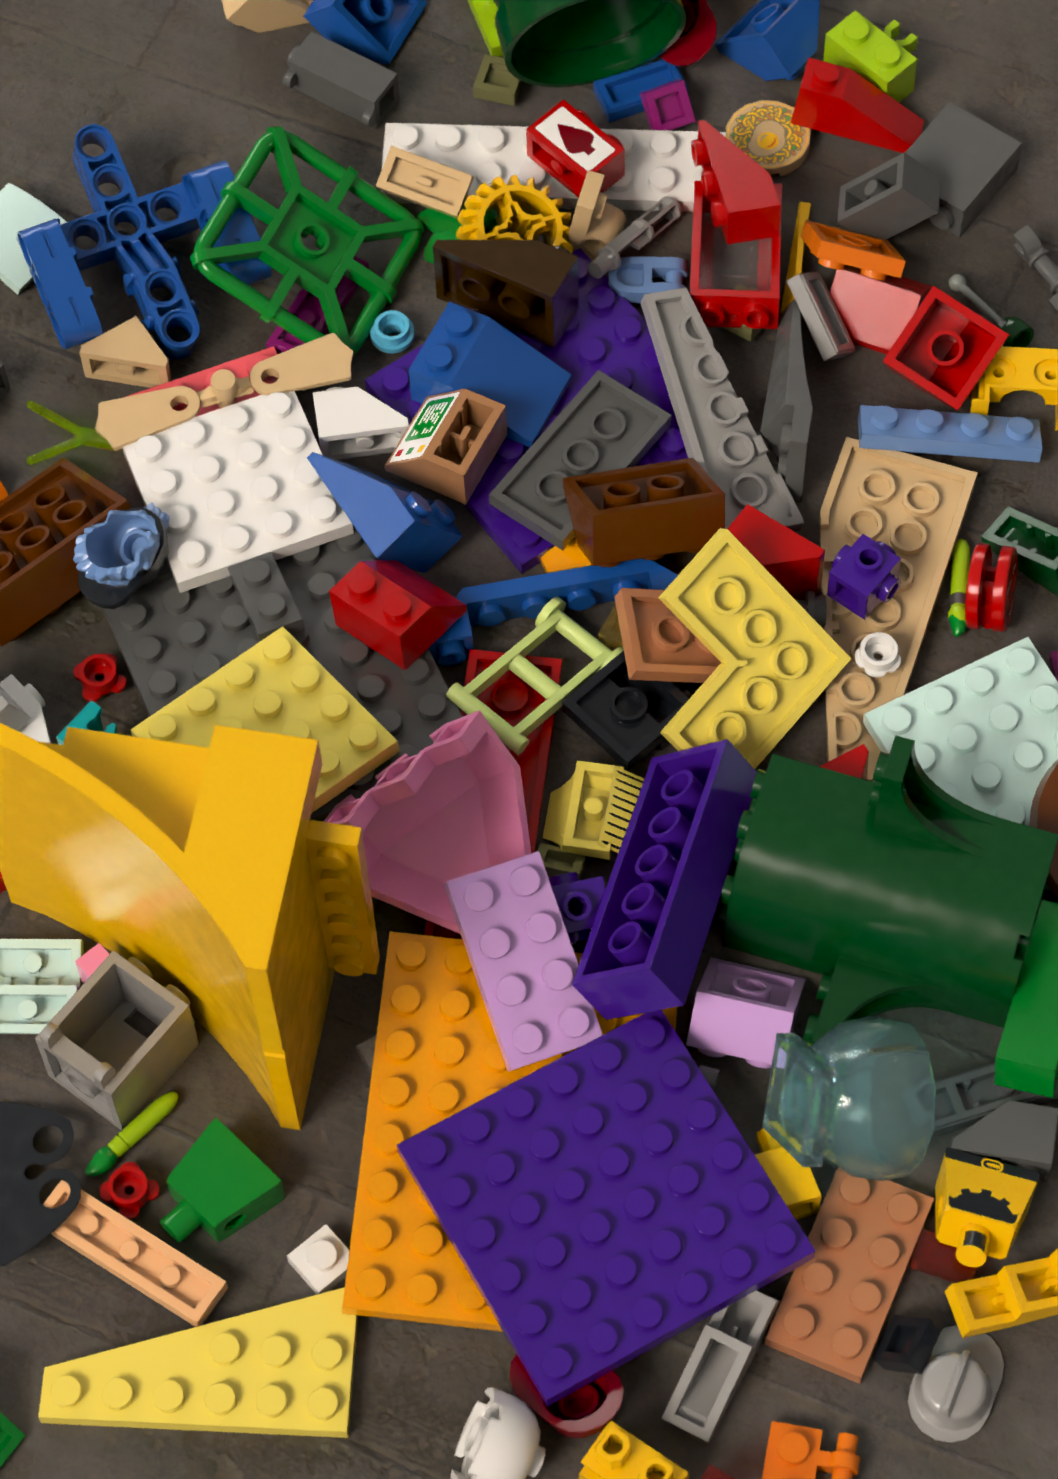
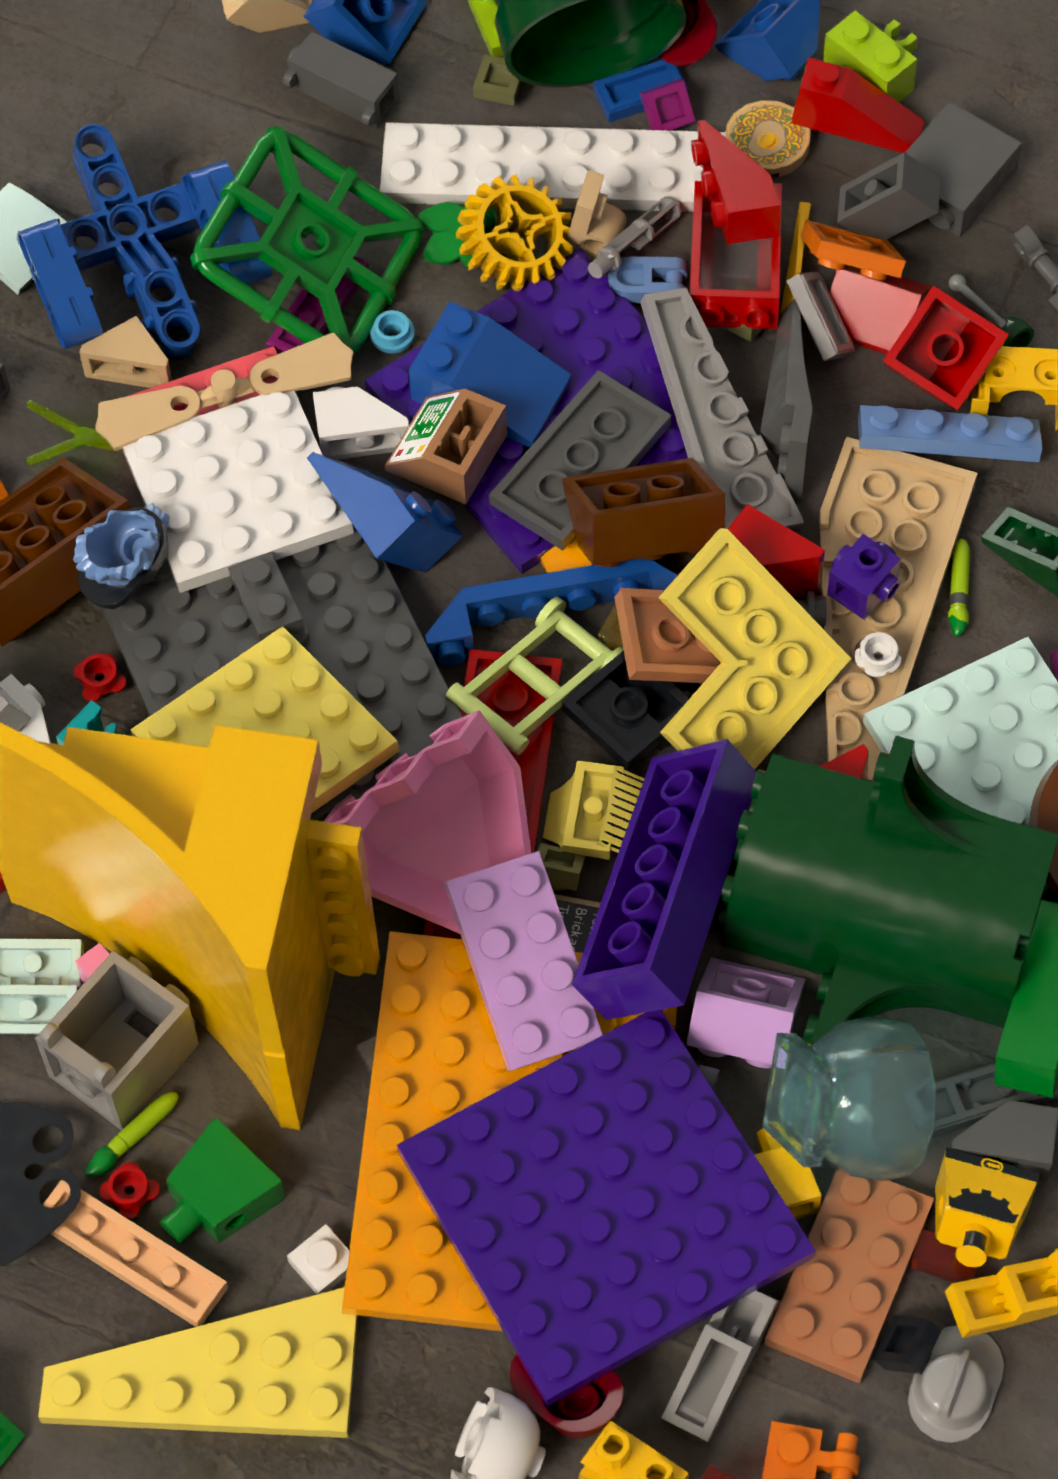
red slope [329,560,467,671] -> none
tan plate [376,145,474,219] -> none
dark brown slope [433,240,579,348] -> none
brick [526,99,625,198] -> none
dark purple brick [549,872,606,943] -> none
red head [965,543,1018,632] -> none

